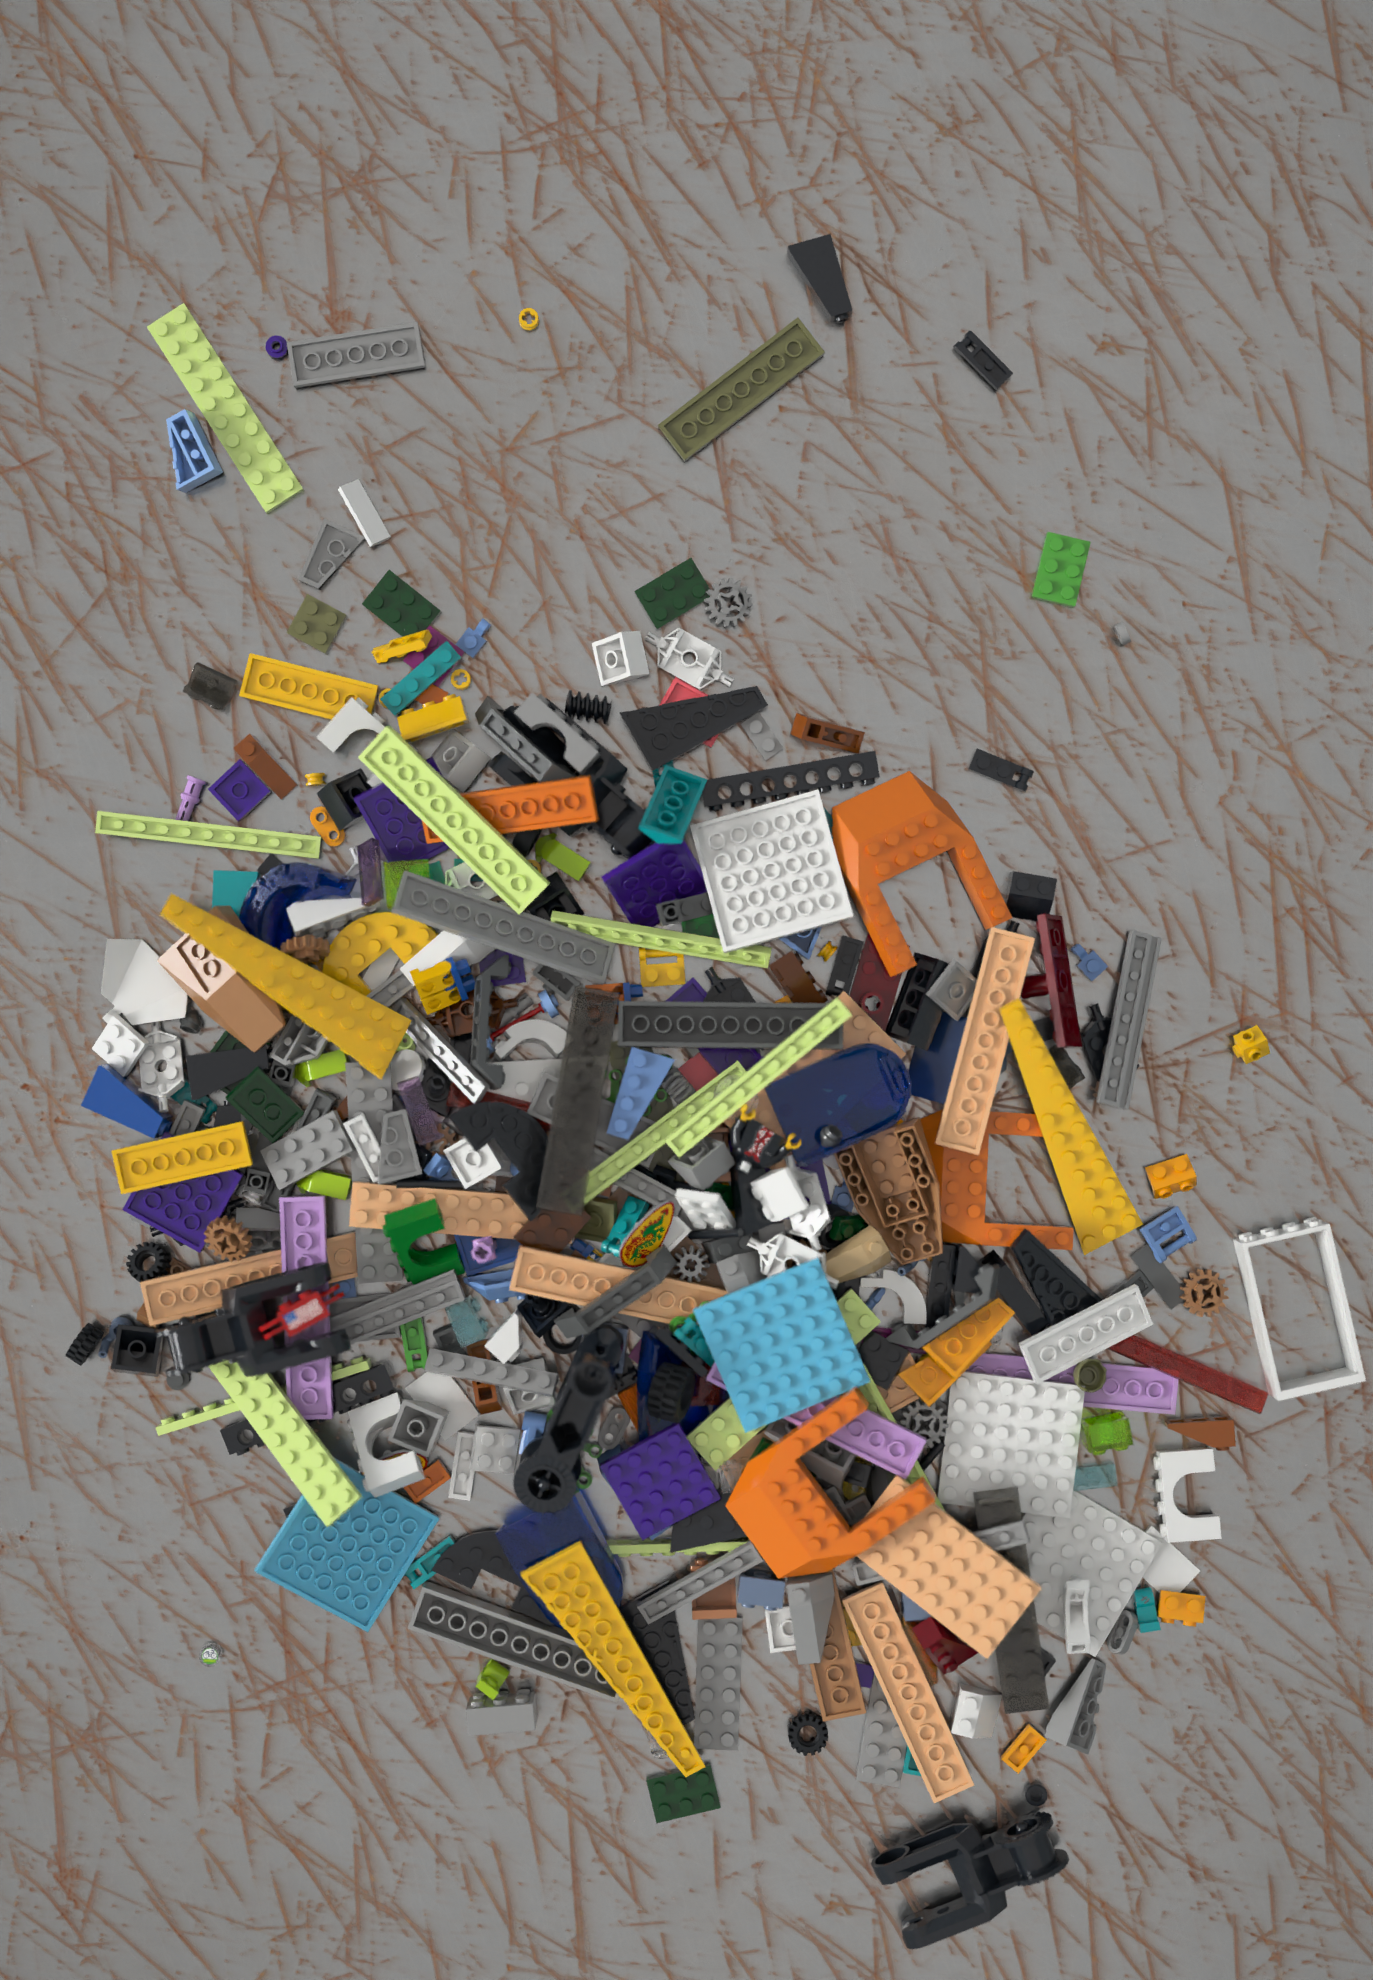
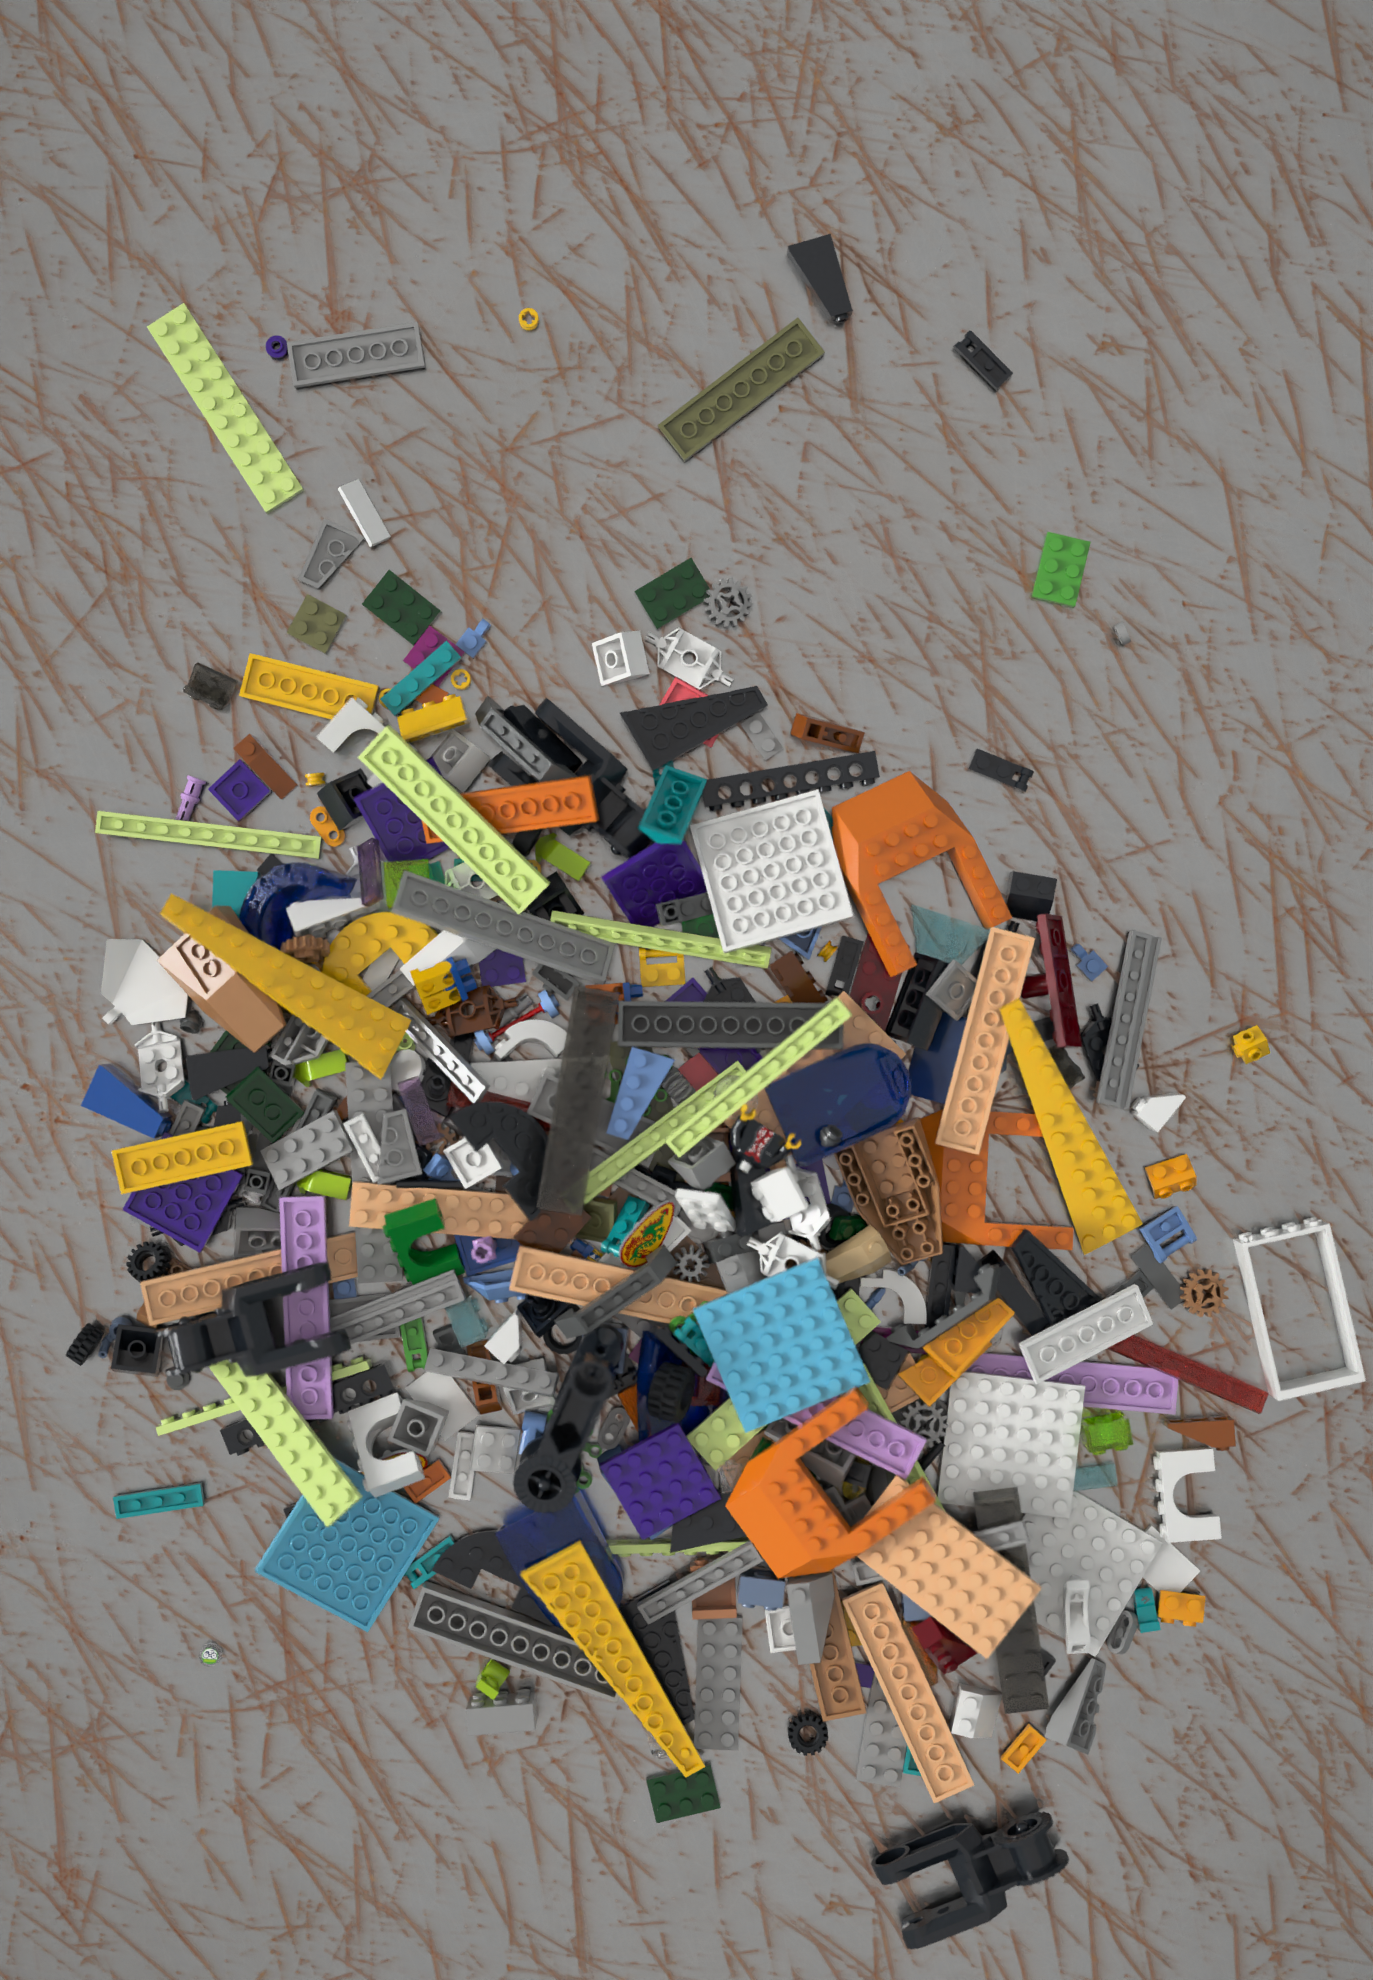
white plate [92,1014,150,1077] -> none
light blue wedge [166,409,223,493] -> none
medium nougat gear [204,1216,253,1262] -> none
red brick [259,1283,345,1340] -> none
yellow hinge [372,629,432,663] -> none
dark grey slope [470,955,511,1090] -> none
light grey arch [514,692,600,775] -> none
black piece [565,690,612,725] -> none
black bar [688,1228,744,1240] -> none
black tile [1024,1782,1047,1806] -> none
olive hair [1073,1358,1107,1392] -> none
none -> teal plate [113,1482,205,1519]
none -> clear light blue wing [911,904,990,965]
none -> white slope [1130,1093,1186,1132]

